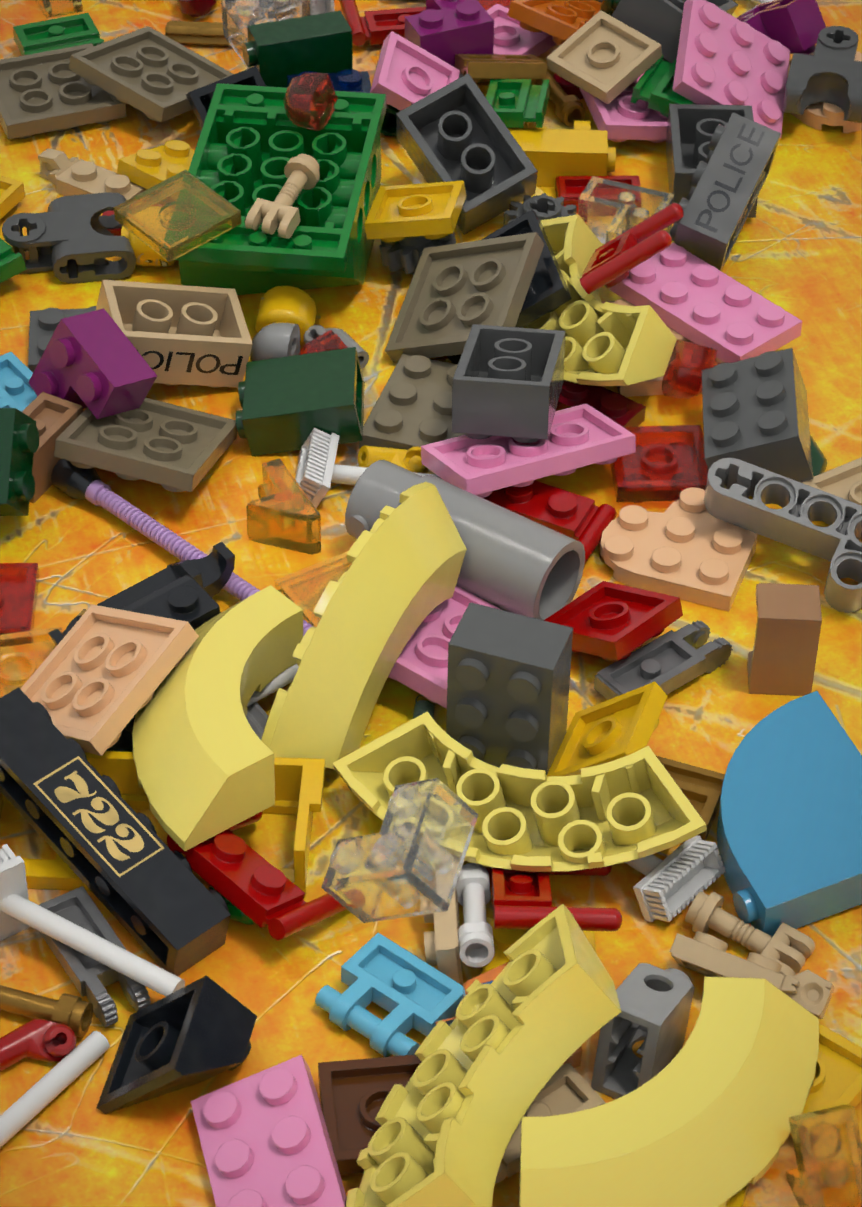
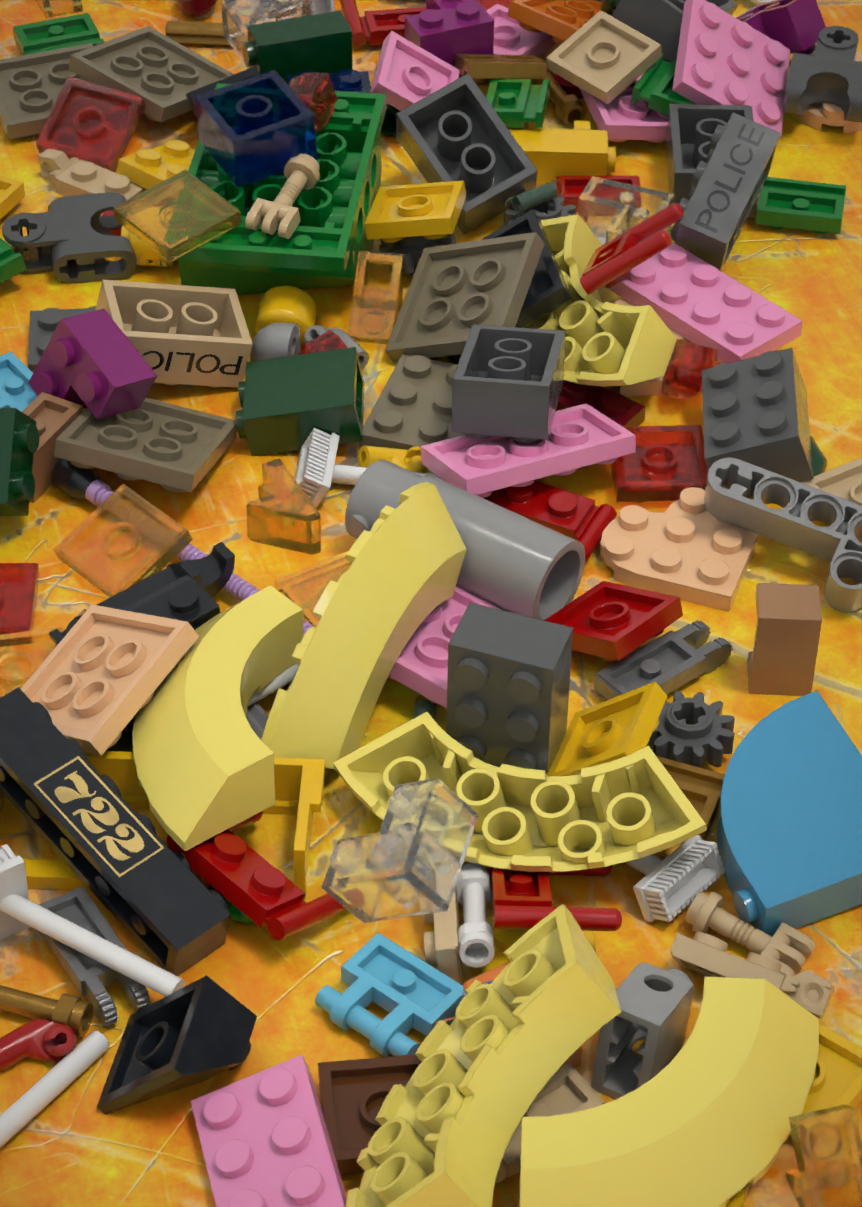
none -> clear red plate [36,76,146,172]
none -> clear yellow tile [53,484,193,597]
none -> clear blue brick [195,70,317,187]
none -> clear yellow slope [348,250,404,345]
none -> sand green piece [505,180,564,215]
none -> dark grey gear [646,691,735,768]
none -> green plate [755,177,846,234]

